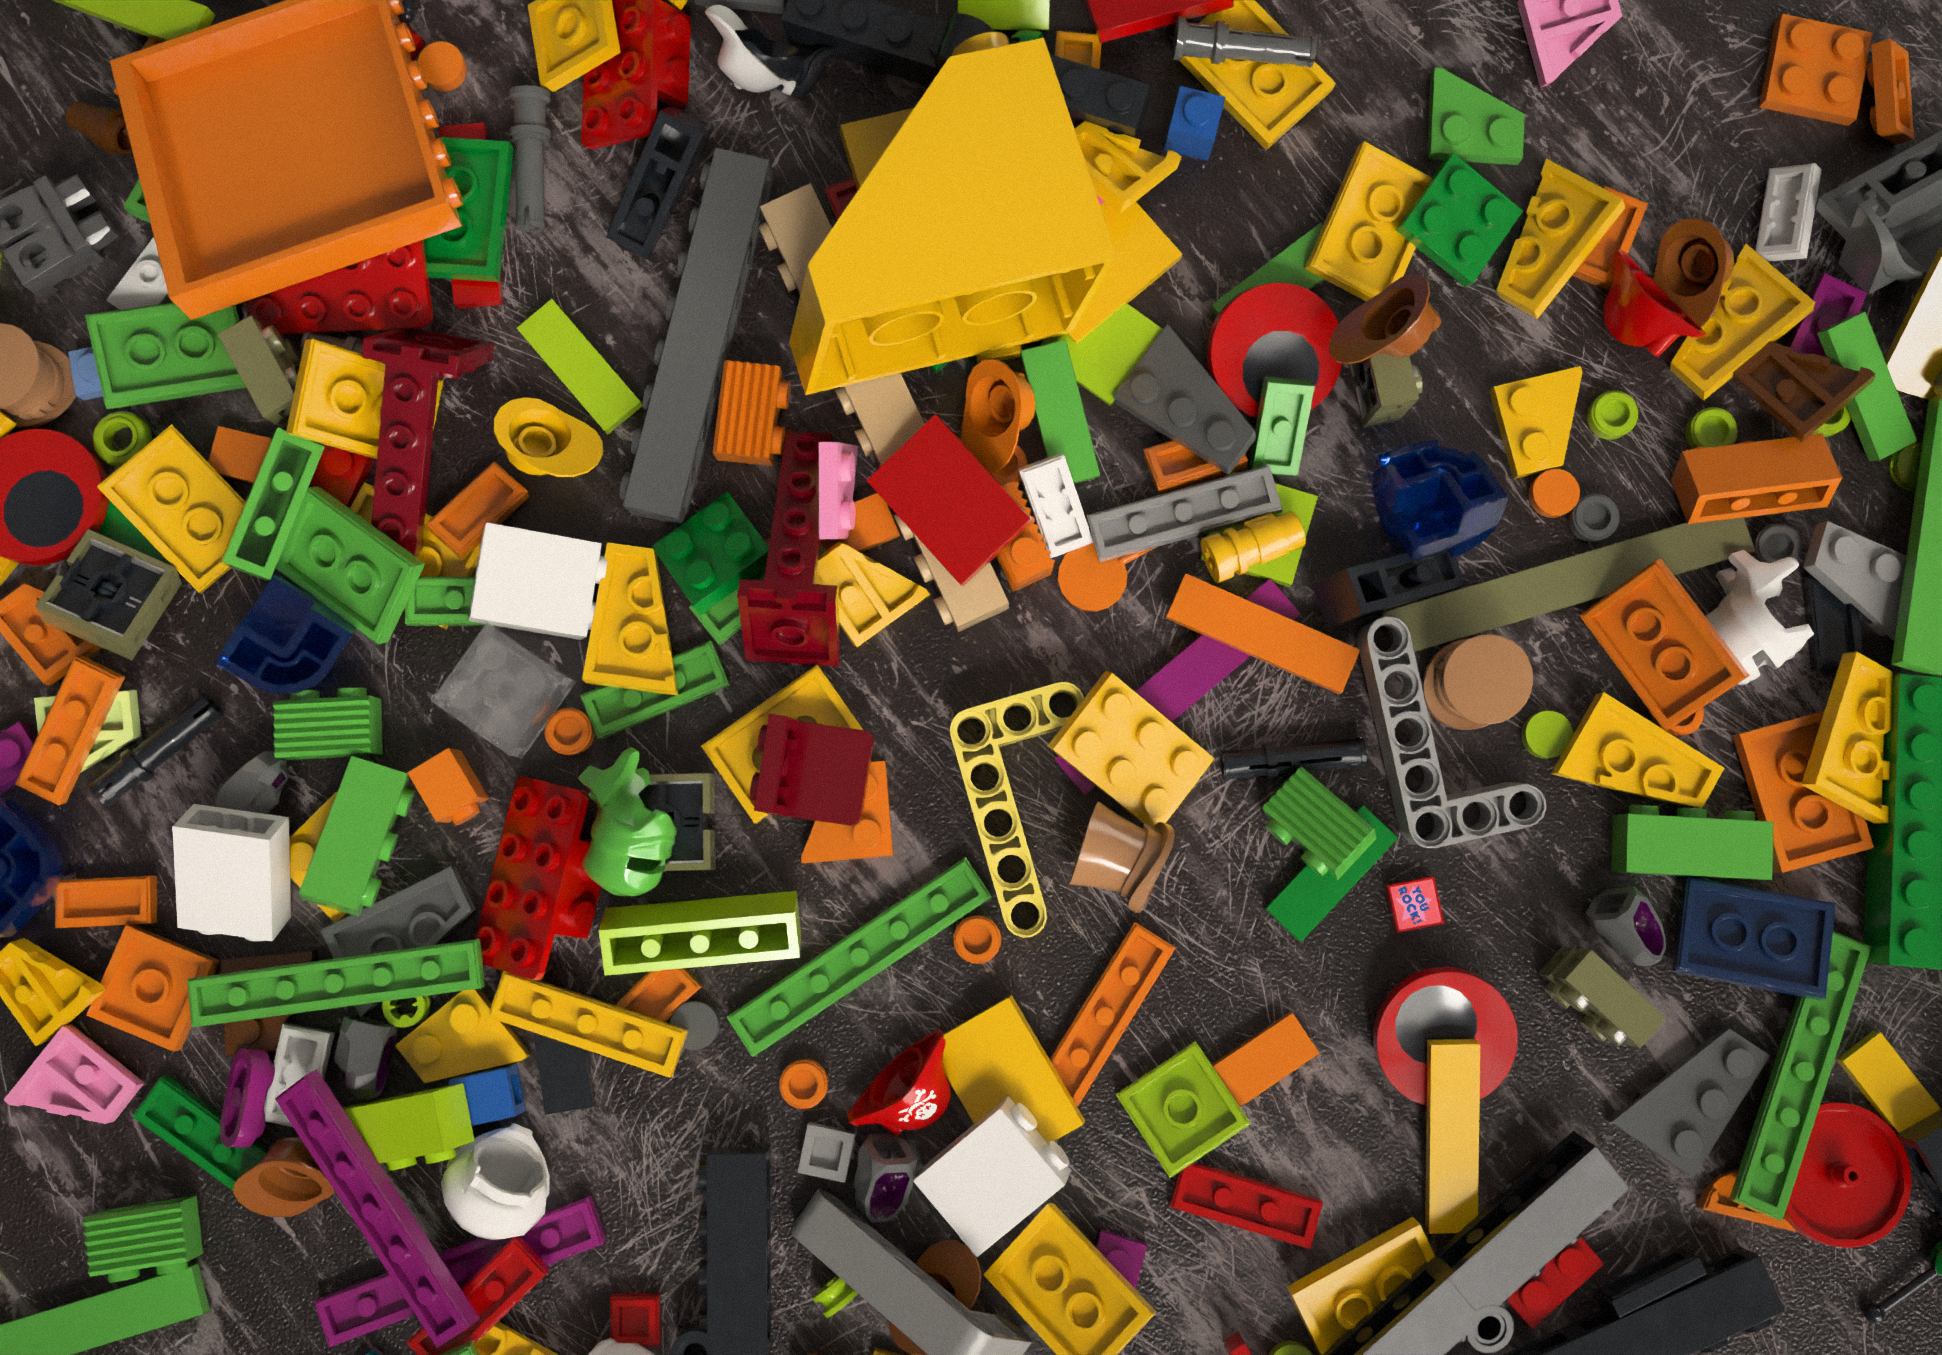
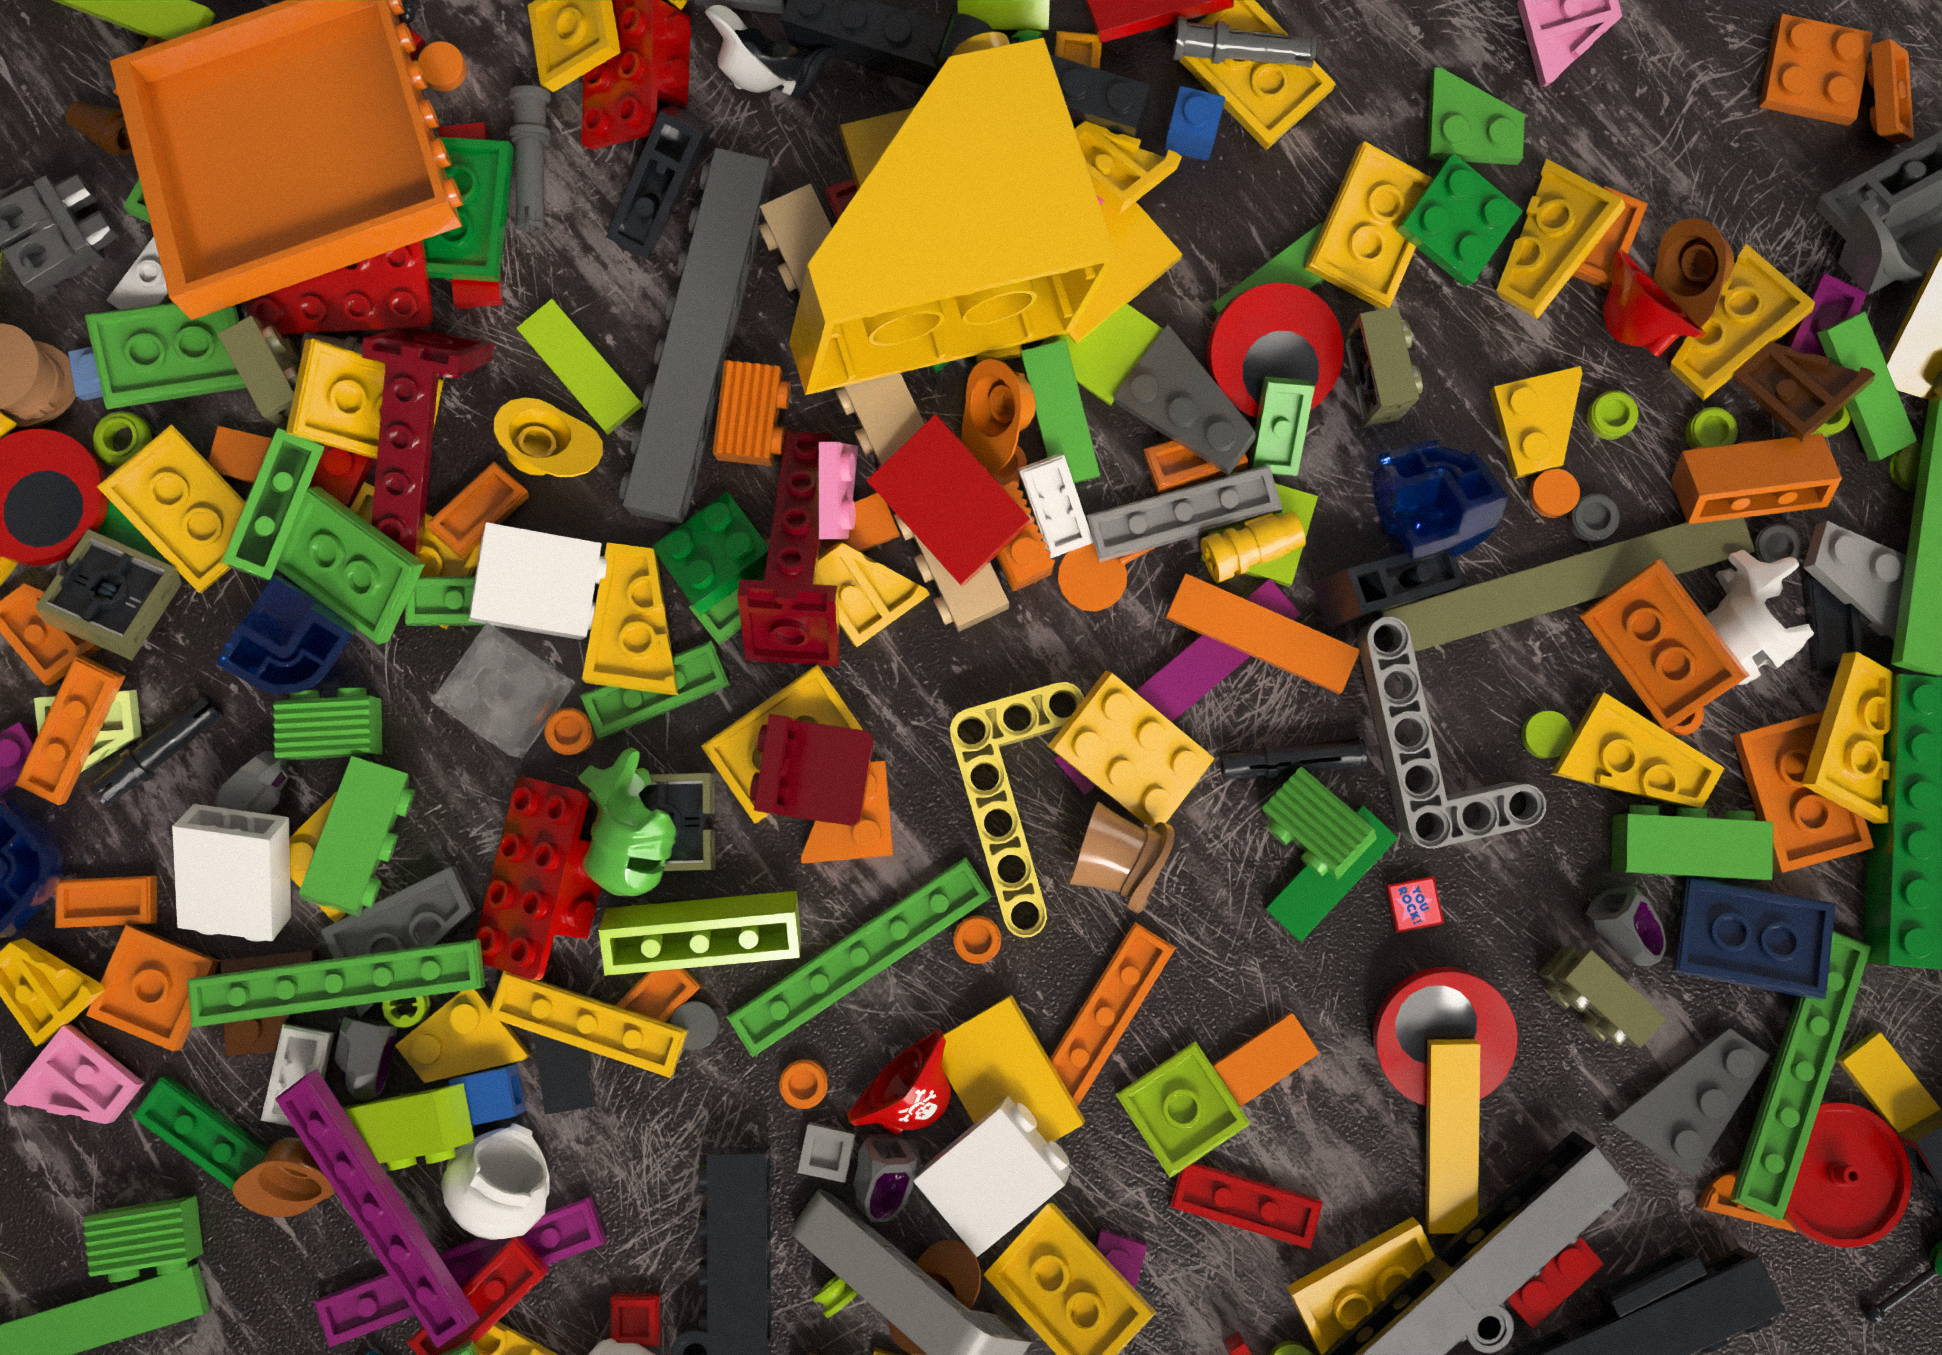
magenta plate [220,1048,275,1148] -> none
orange brick [407,748,489,826] -> none
dark orange piece [1329,274,1442,364] -> none
medium nougat hat [1422,634,1533,730] -> none
white plate [1755,163,1822,261] -> none

